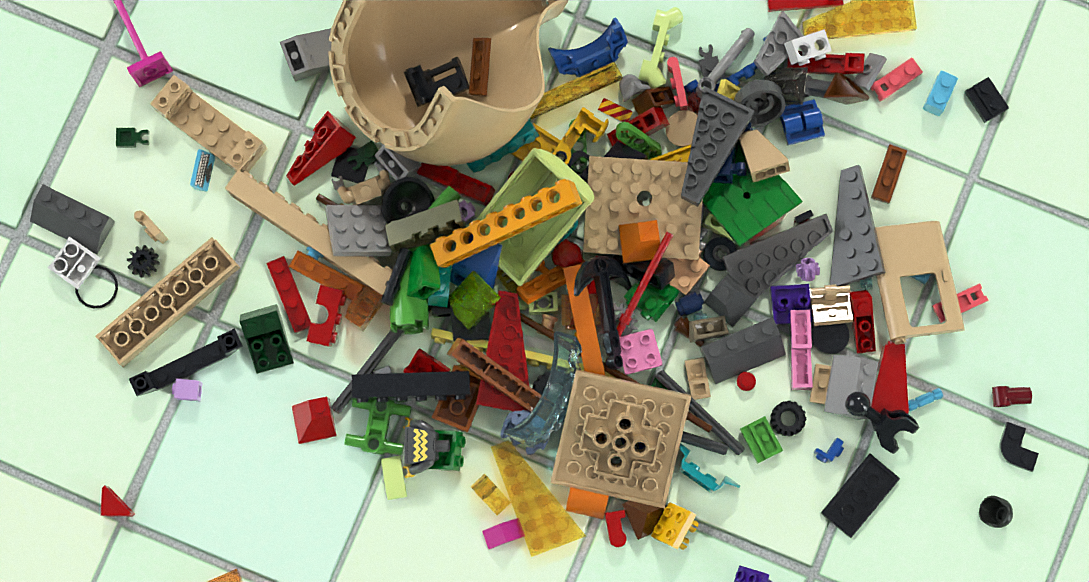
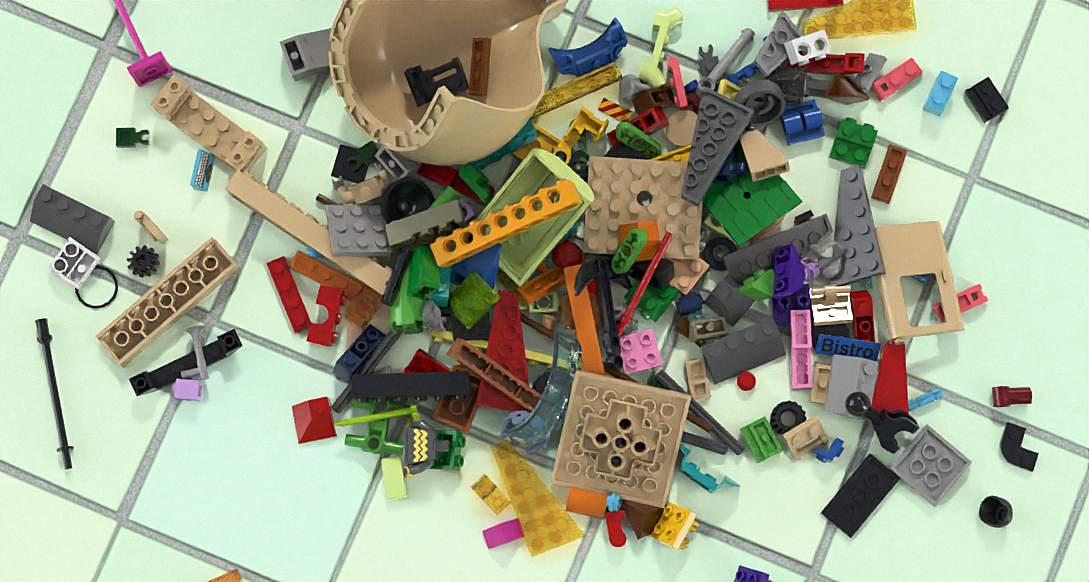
red slope [101,485,135,517] -> none
dark green slope [239,304,294,374] -> none
red wedge [286,111,356,186] -> none
none -> black bar [35,318,74,470]
none -> light grey piece [181,325,209,380]
none -> dark blue slope [332,324,385,384]
none -> lime piece [334,402,419,427]
none -> light grey plate [421,300,448,333]
none -> green plate [459,163,494,206]
none -> medium azure plate [606,492,621,512]
none -> bright green beam [611,228,648,274]
none -> bright green slope [738,269,775,302]
none -> dark purple slope [773,243,804,300]
none -> tan plate [783,415,829,462]
none -> light grey piece [810,242,842,279]
none -> blue sticker [815,334,881,361]
none -> green plate [829,117,878,169]
none -> light grey plate [889,424,972,507]

